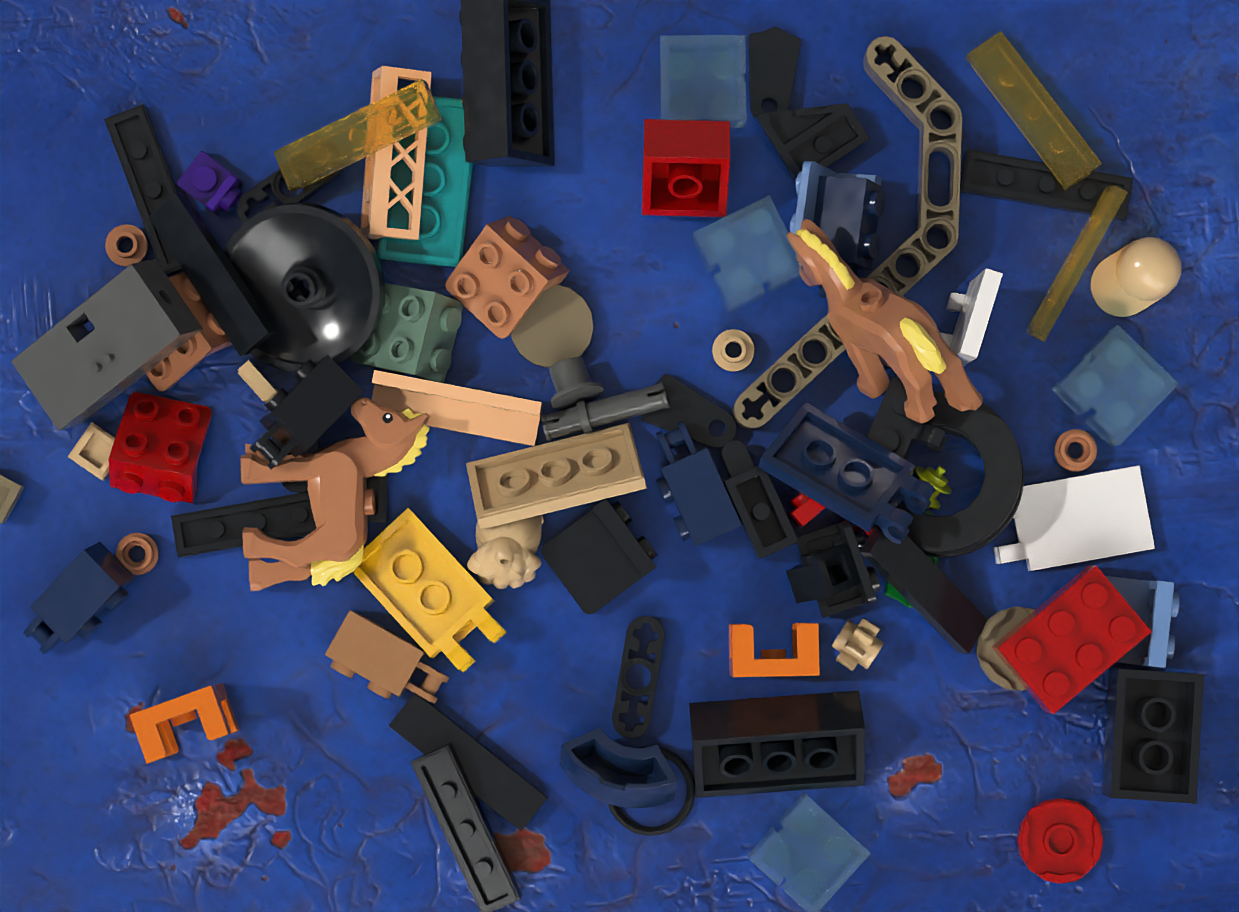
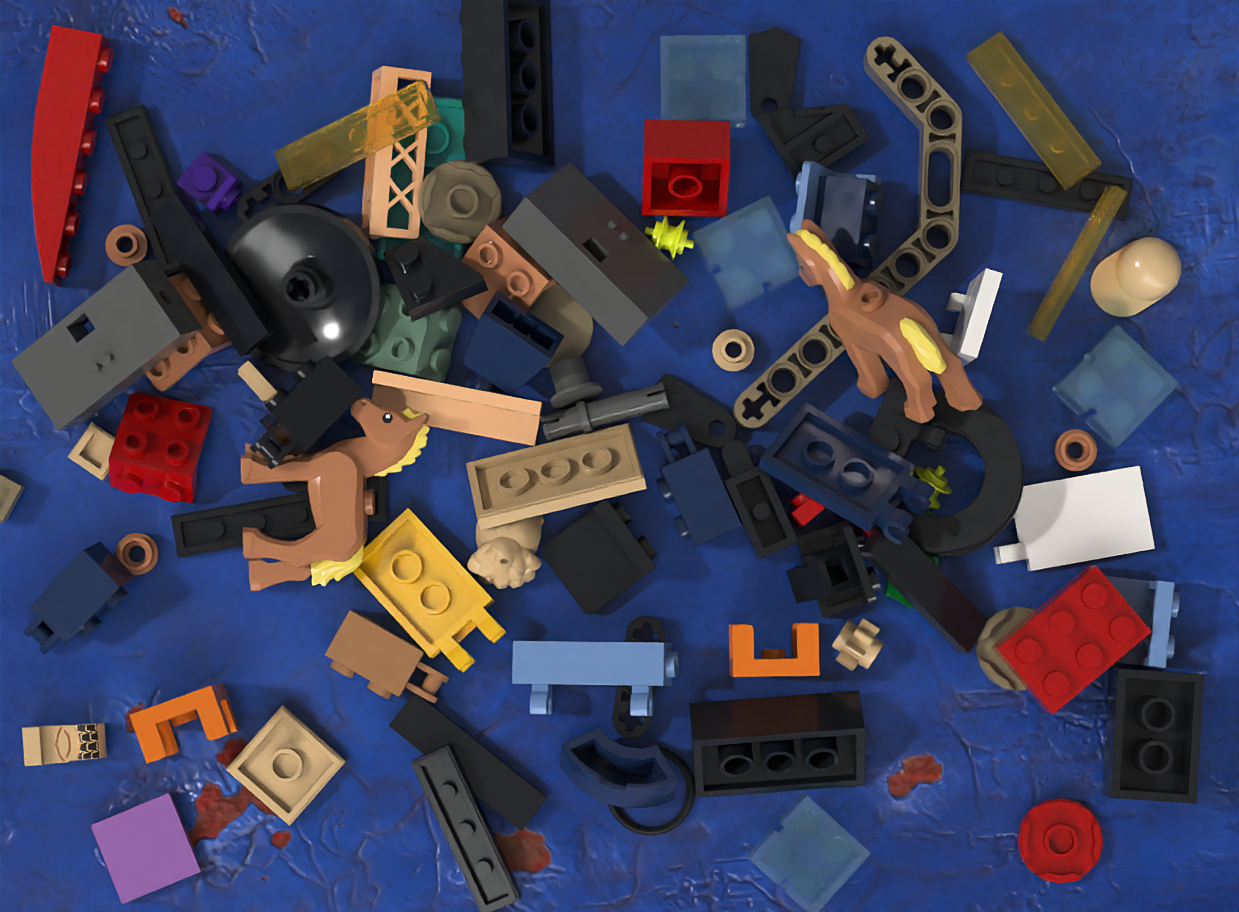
none -> tan leg [22,723,107,766]
none -> red slope [31,25,113,287]
none -> medium lavender tile [90,792,203,904]
none -> tan tile [226,705,347,826]
none -> black wing [383,236,488,322]
none -> dark tan tile [418,159,502,245]
none -> dark blue torso [463,291,564,394]
none -> dark grey brick [502,162,690,347]
none -> medium blue brick [512,641,679,716]
none -> neon yellow wheel [644,216,695,261]

